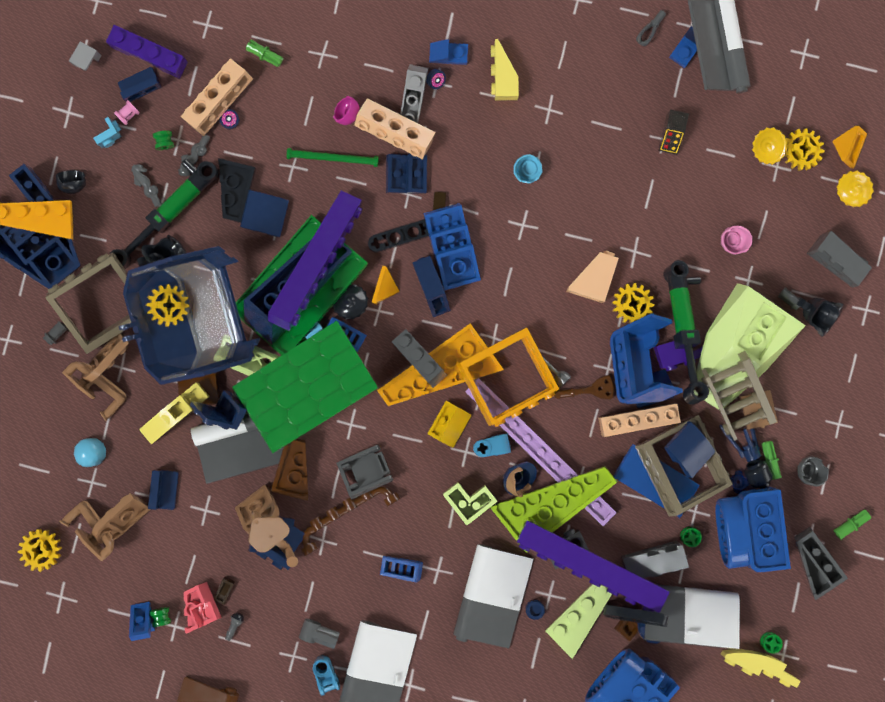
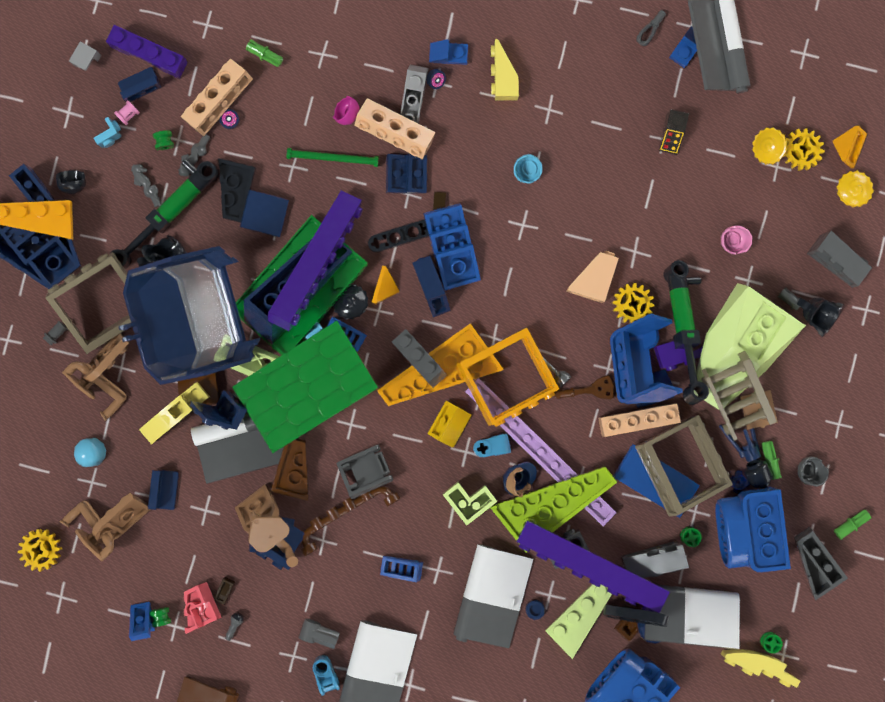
yellow gear [146,284,190,327] -> none
dark blue slope [664,421,716,478] -> none

